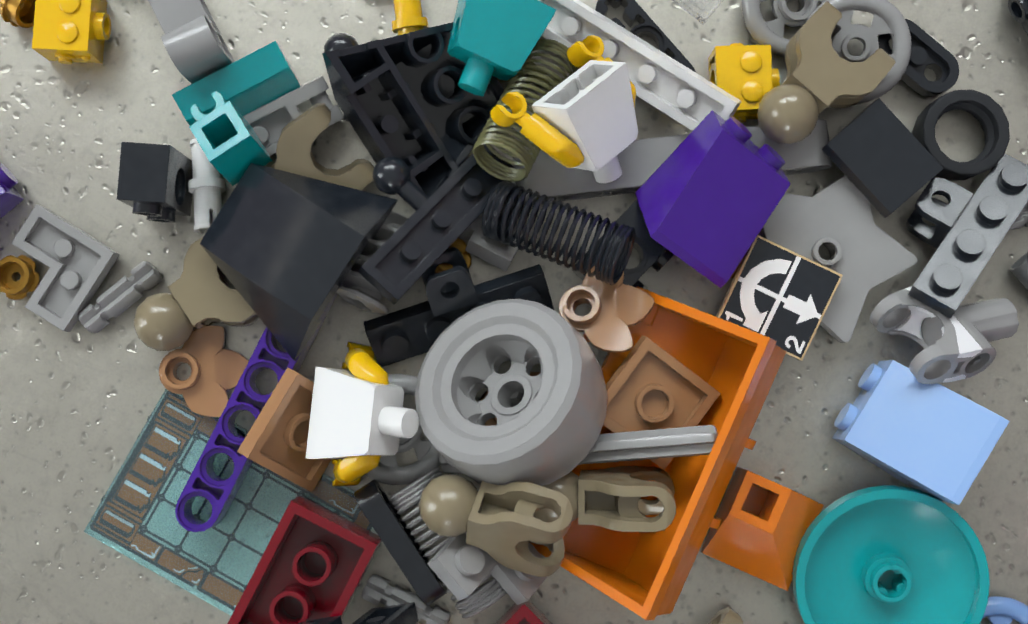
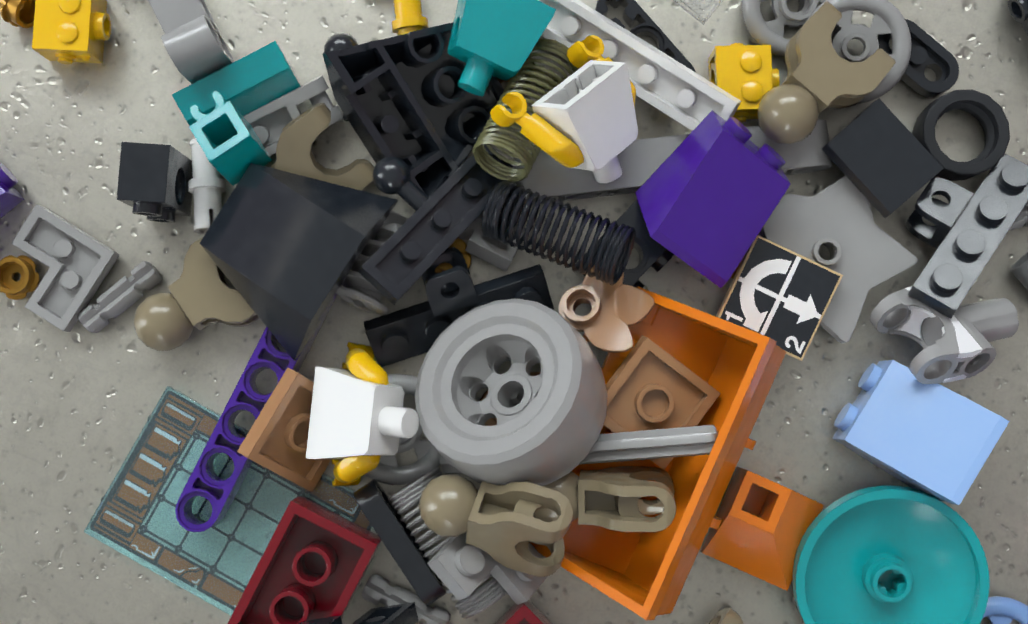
medium nougat plate [159,326,249,417] -> none

